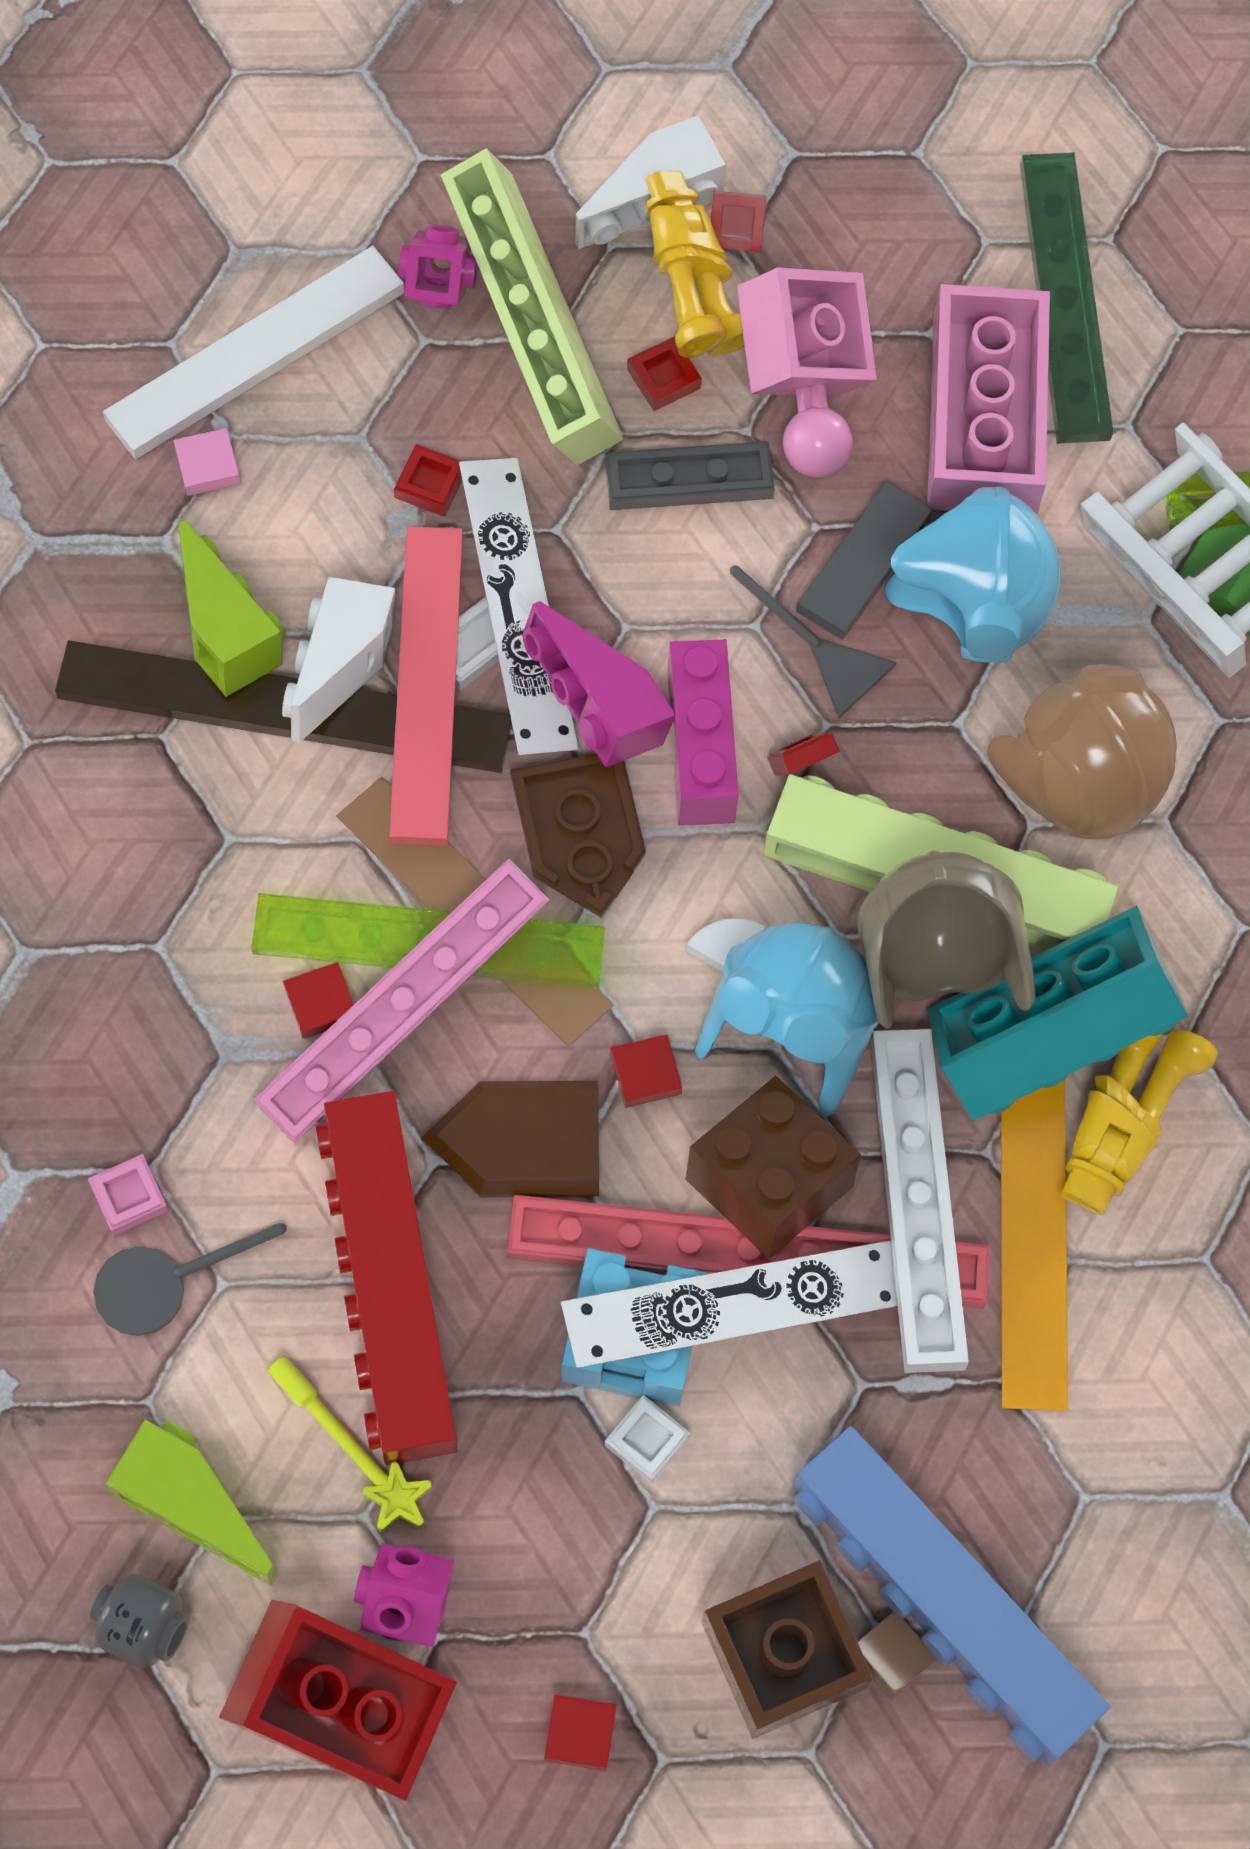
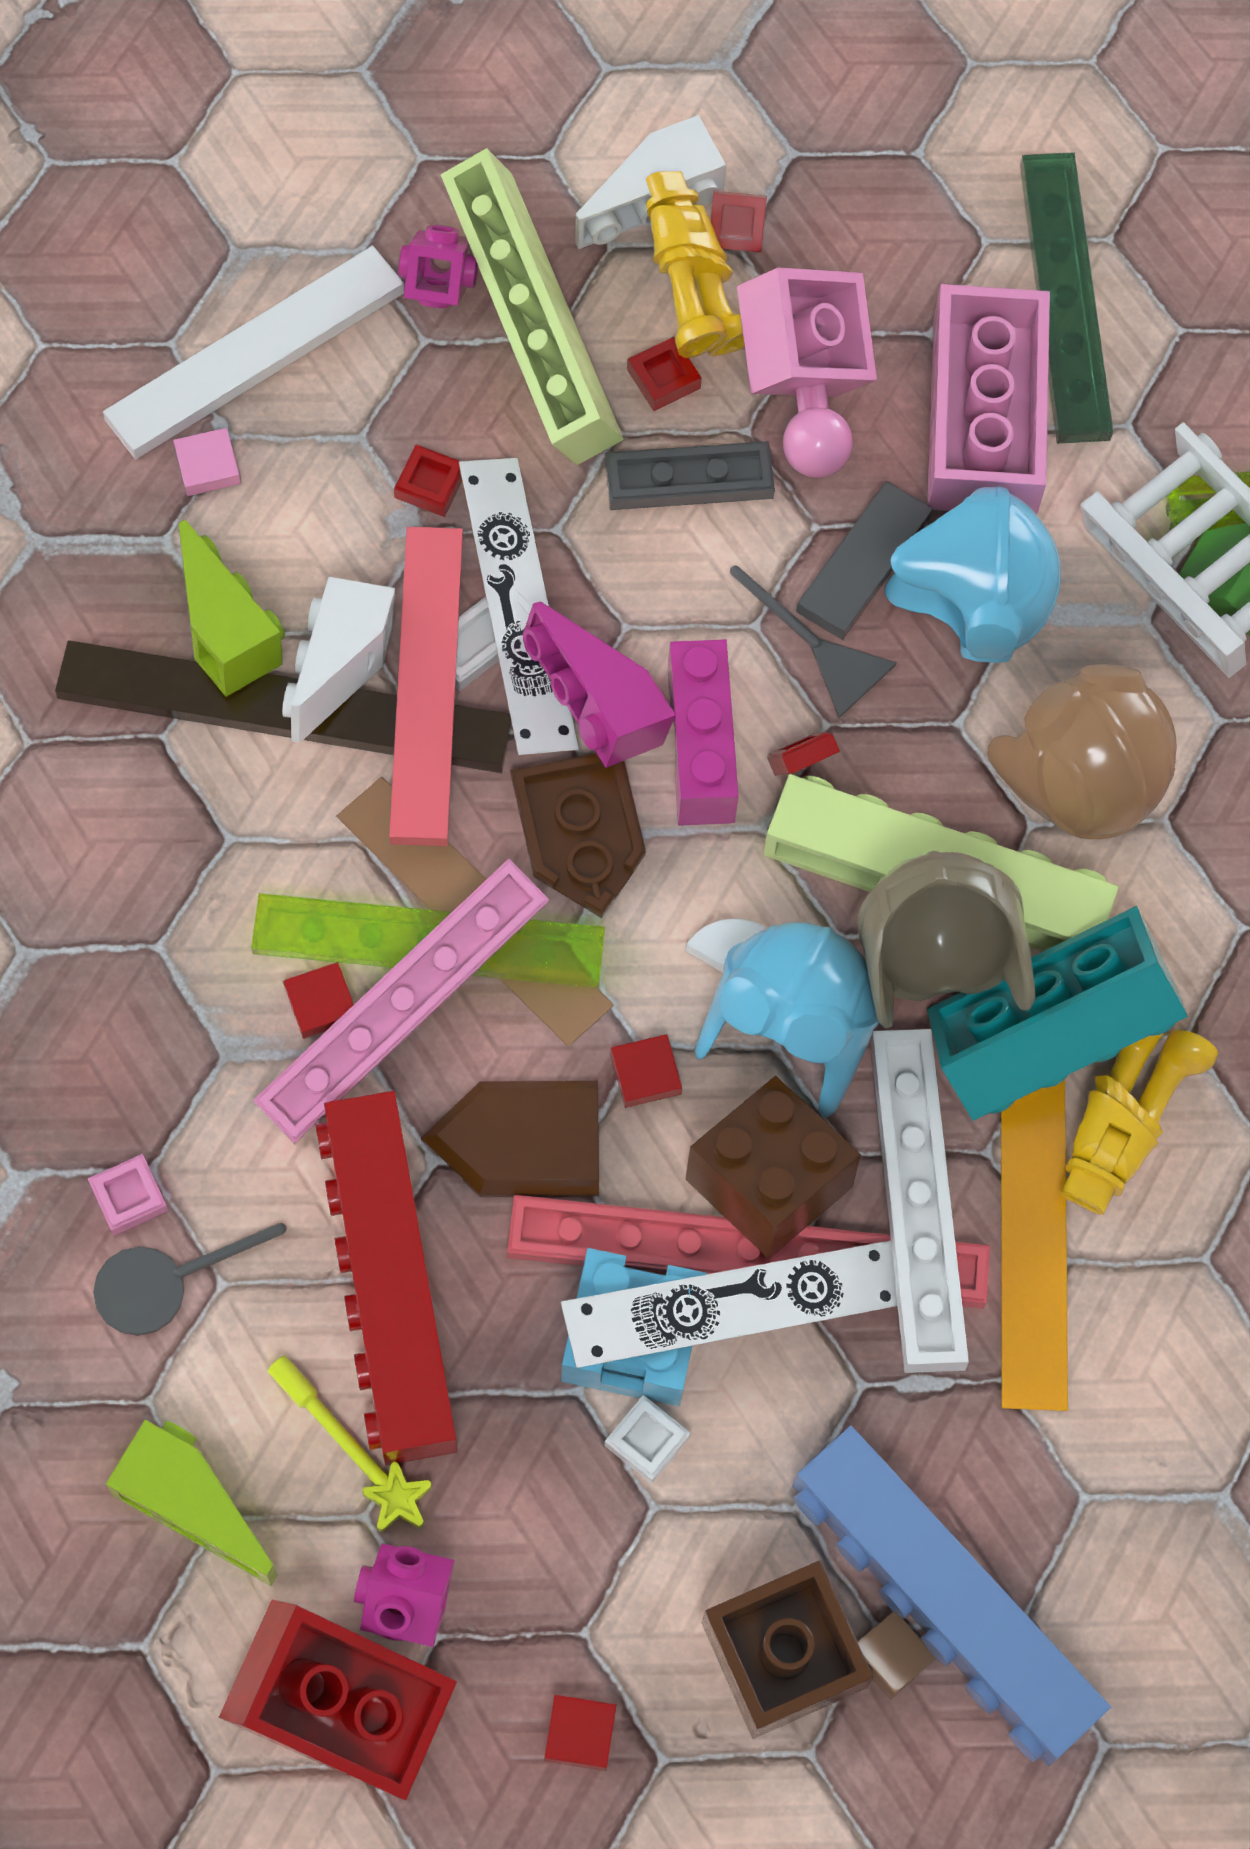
dark grey head [90,1574,189,1668] -> none

